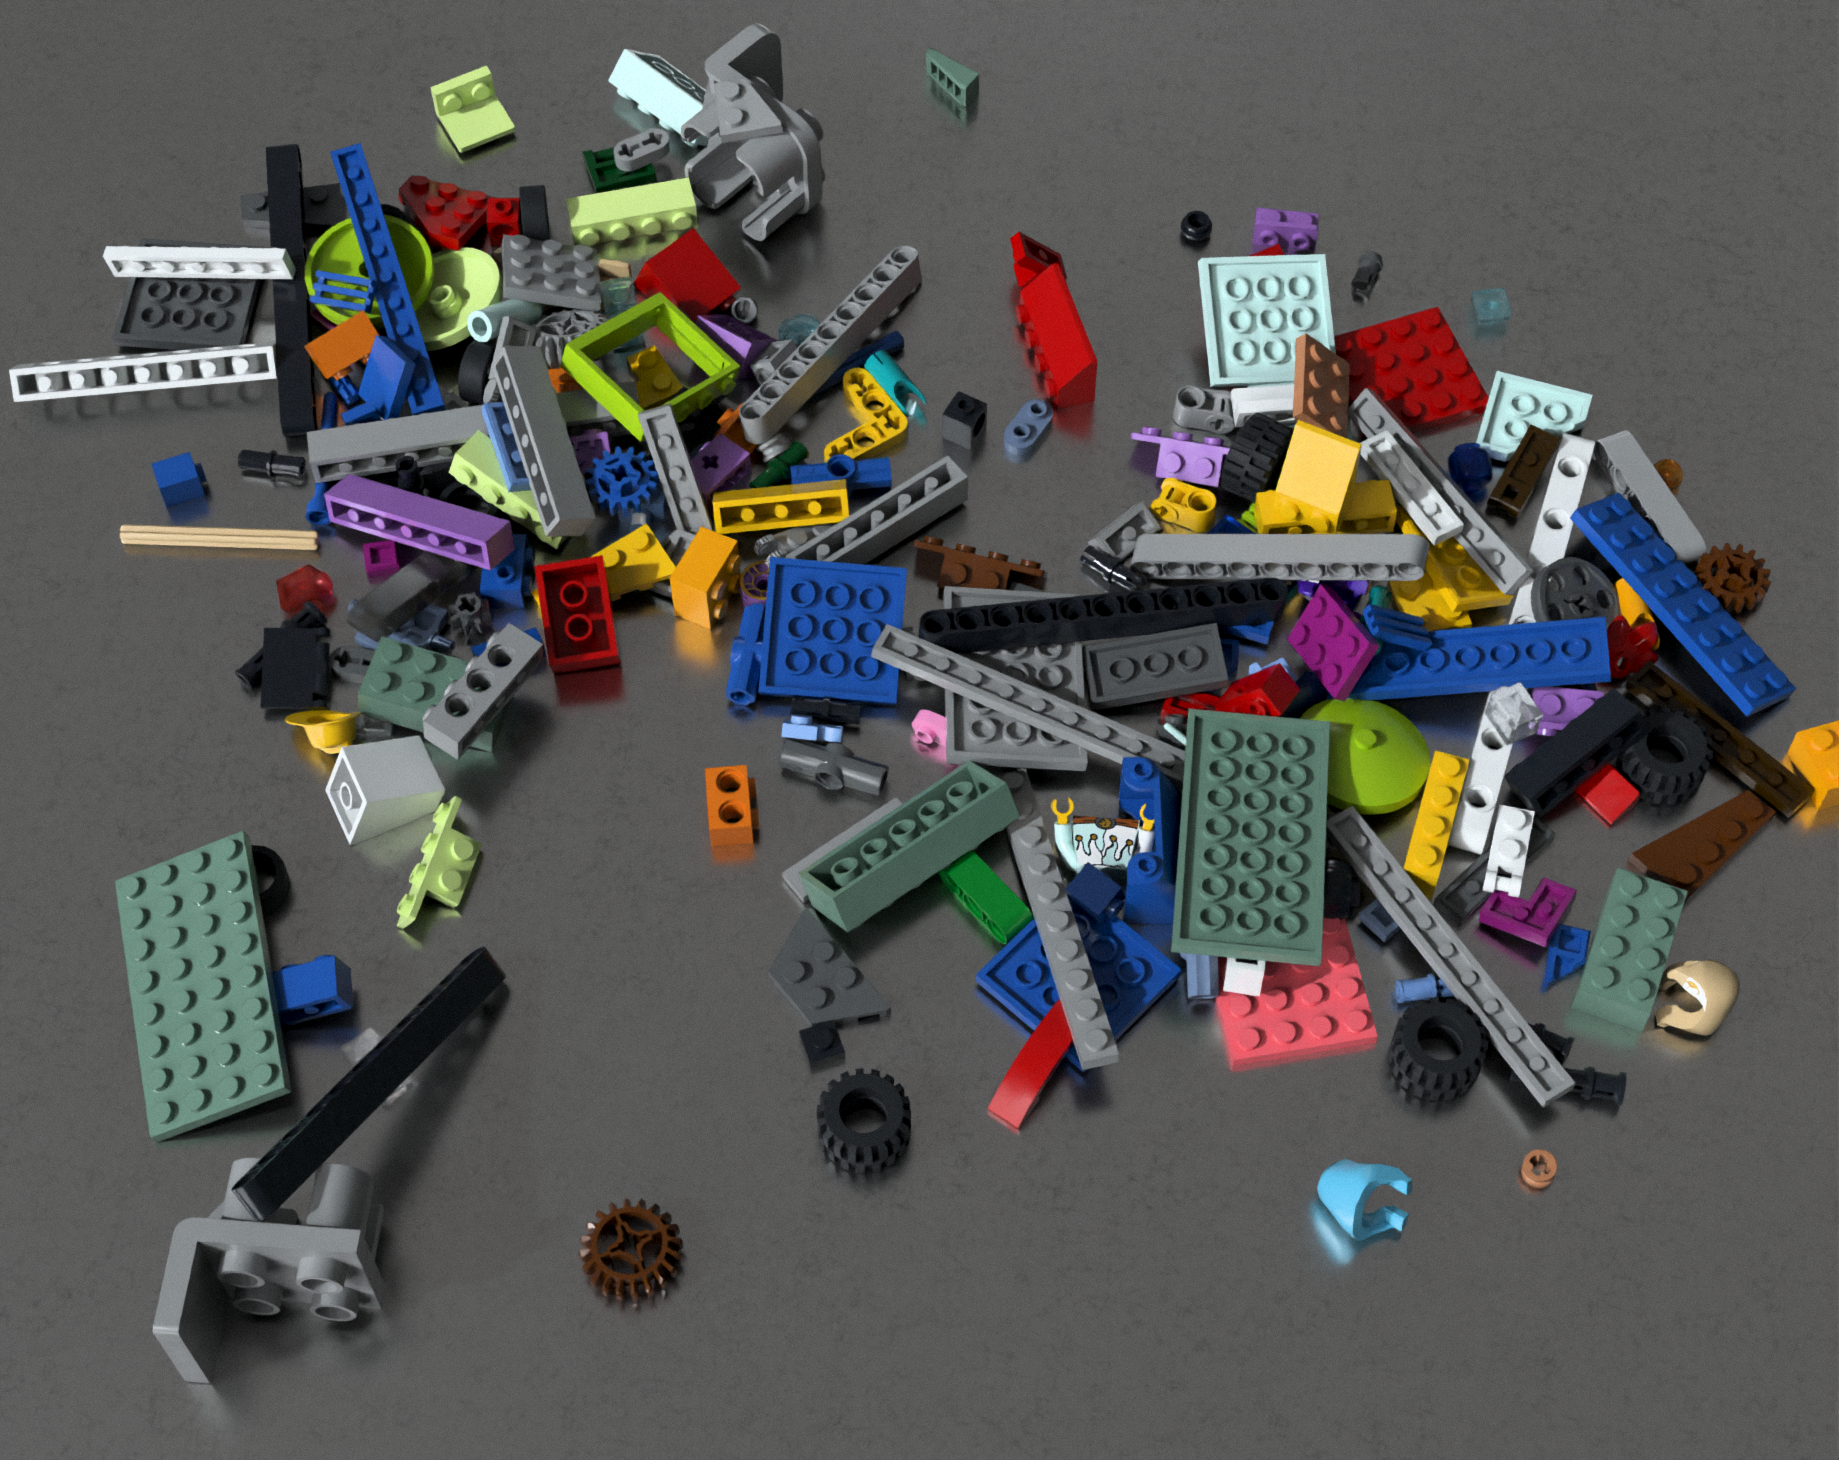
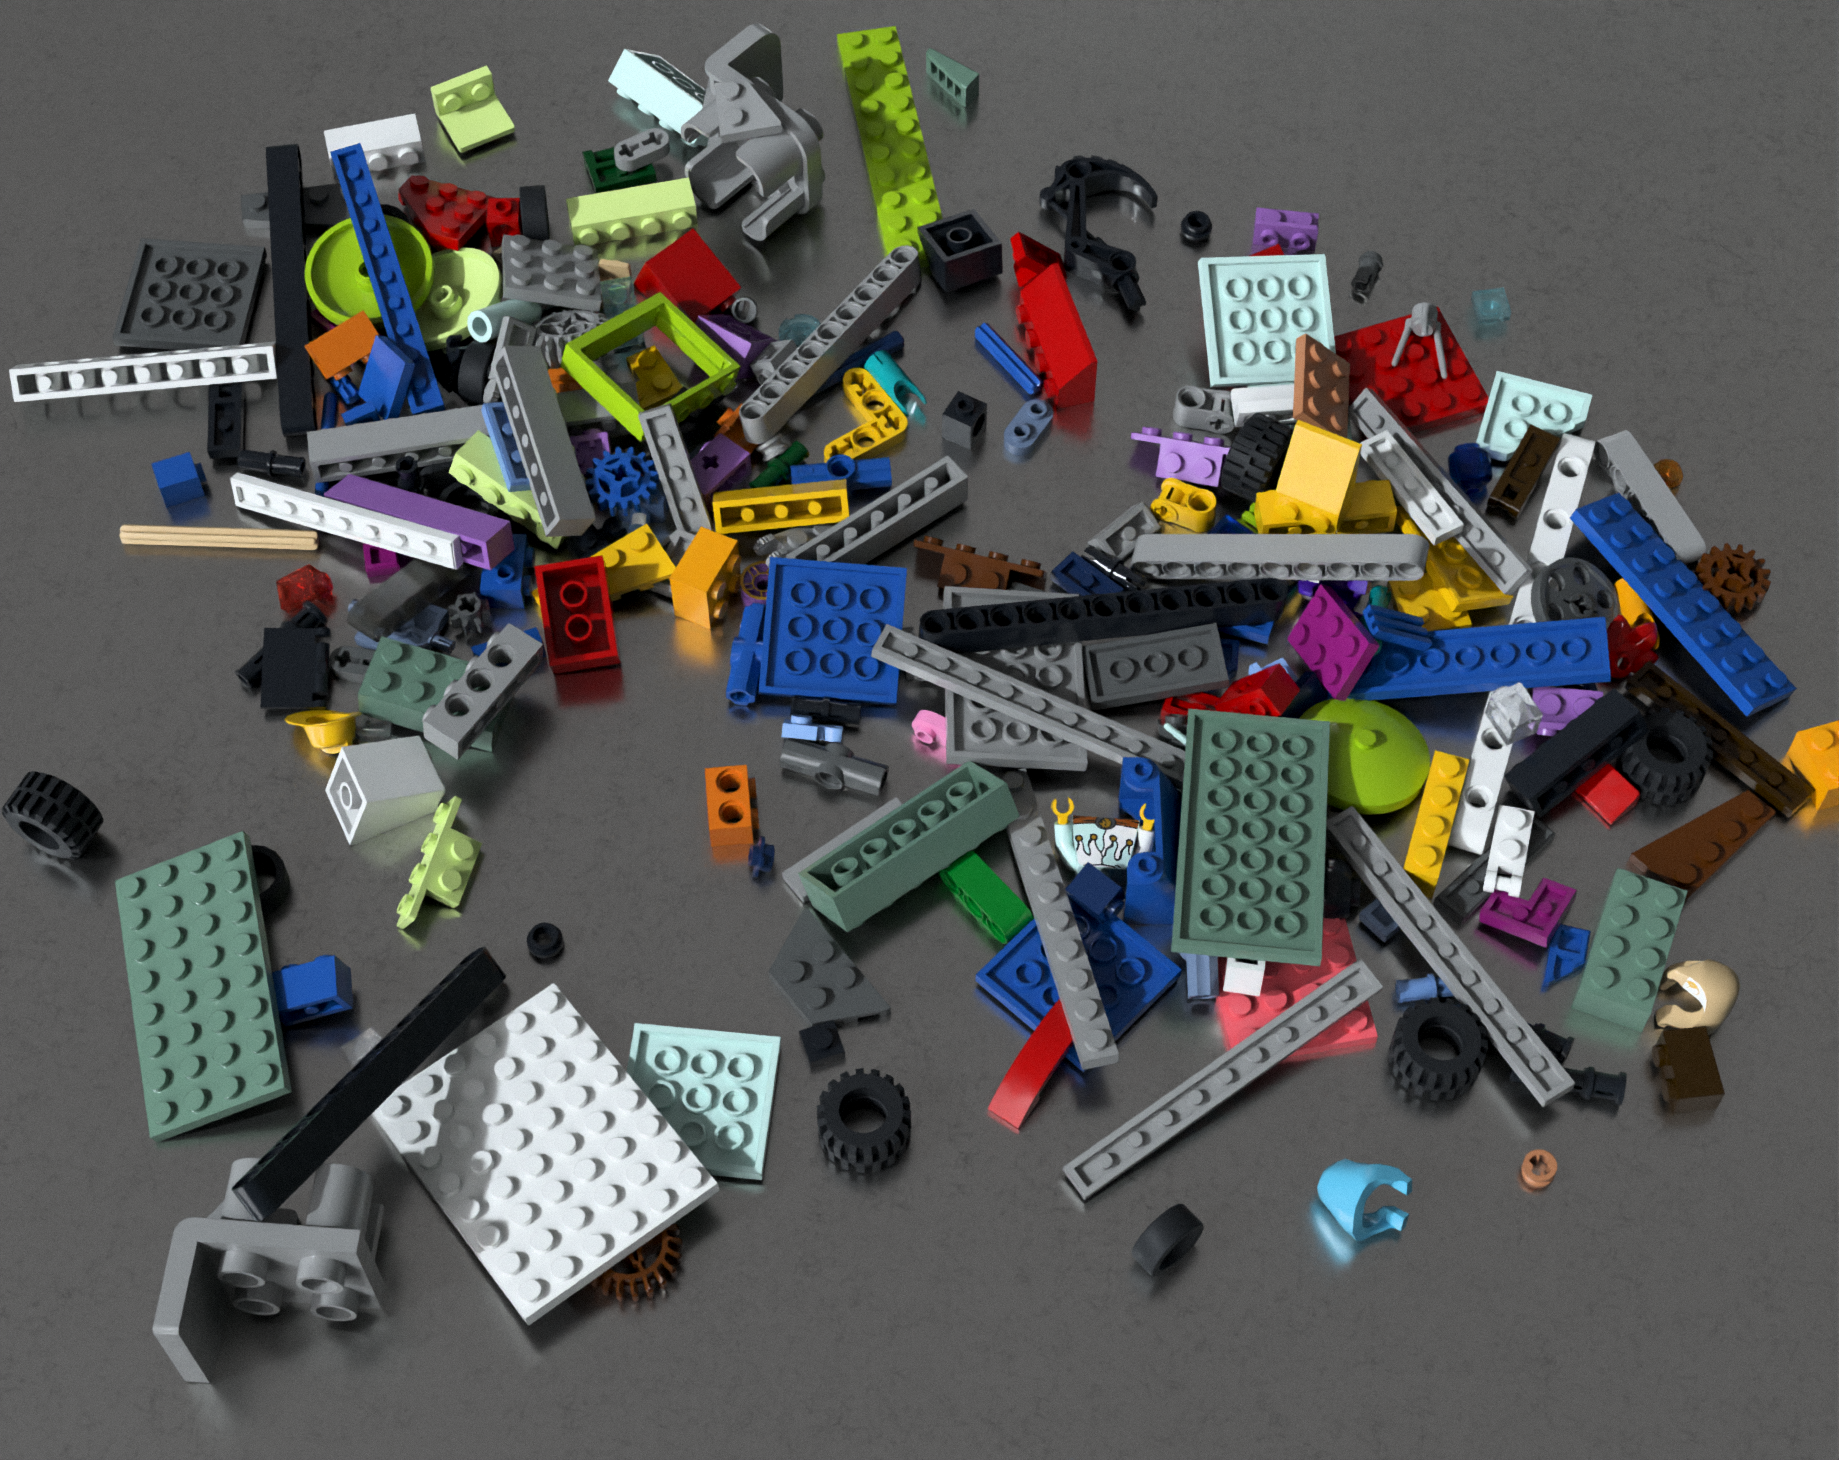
white plate [103,246,296,279] -> none
blue tile [310,270,378,314] -> none
none -> black tyre [1,771,104,860]
none -> black plate [207,381,246,459]
none -> white tile [230,472,463,570]
none -> white brick [324,114,425,179]
none -> white plate [371,983,720,1326]
none -> black plate [433,334,468,394]
none -> black plate [527,922,563,958]
none -> black plate [564,516,627,560]
none -> light aqua plate [626,1023,781,1180]
none -> dark blue plate [748,836,775,877]
none -> lime plate [837,26,943,268]
none -> black slope [917,209,1003,292]
none -> blue axle [975,323,1043,395]
none -> black piece [1039,155,1158,312]
none -> dark blue plate [1050,551,1124,596]
none -> light grey plate [1062,958,1383,1200]
none -> black tyre [1131,1204,1204,1276]
none -> light grey plant [1391,302,1448,379]
none -> dark brown brick [1652,1026,1725,1114]

